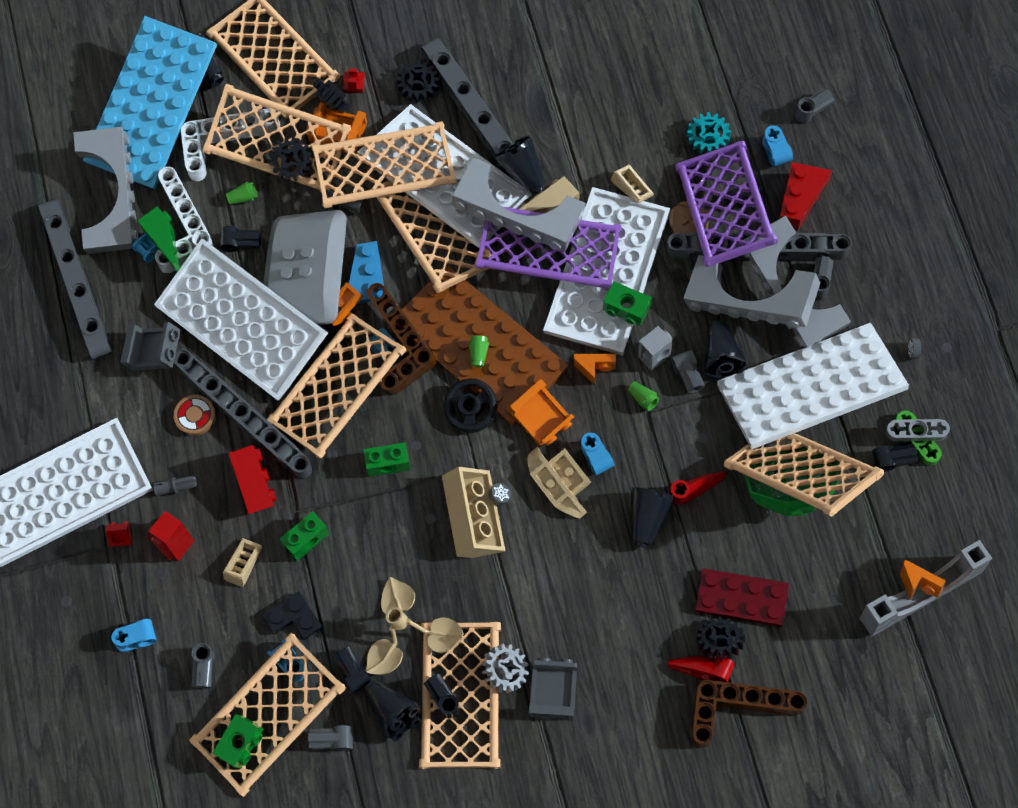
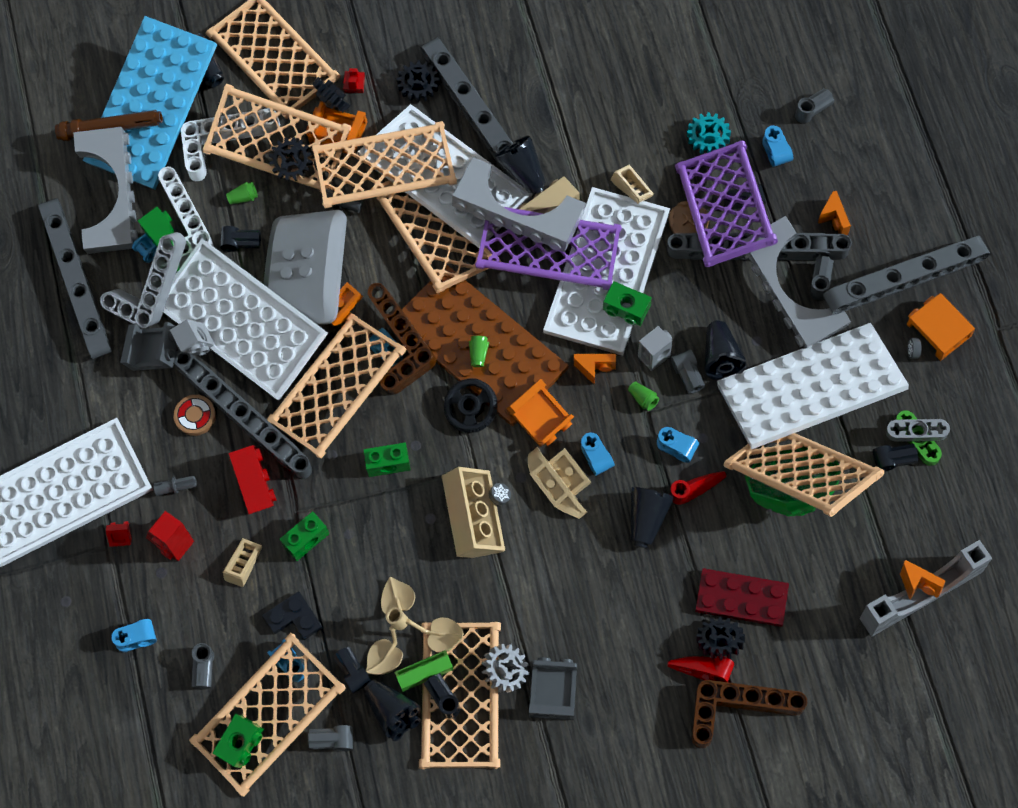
dark azure wing [349,241,384,304] -> none
light grey arch [683,255,820,328] -> none
red wedge [780,162,832,231] -> none
none -> reddish brown cylinder [55,110,163,142]
none -> light grey beam [100,232,186,328]
none -> light grey brick [170,319,215,356]
none -> bright green piece [395,650,454,692]
none -> dark azure piece [656,427,699,463]
none -> orange slope [818,191,851,235]
none -> dark grey beam [823,236,991,314]
none -> orange panel [907,293,975,361]

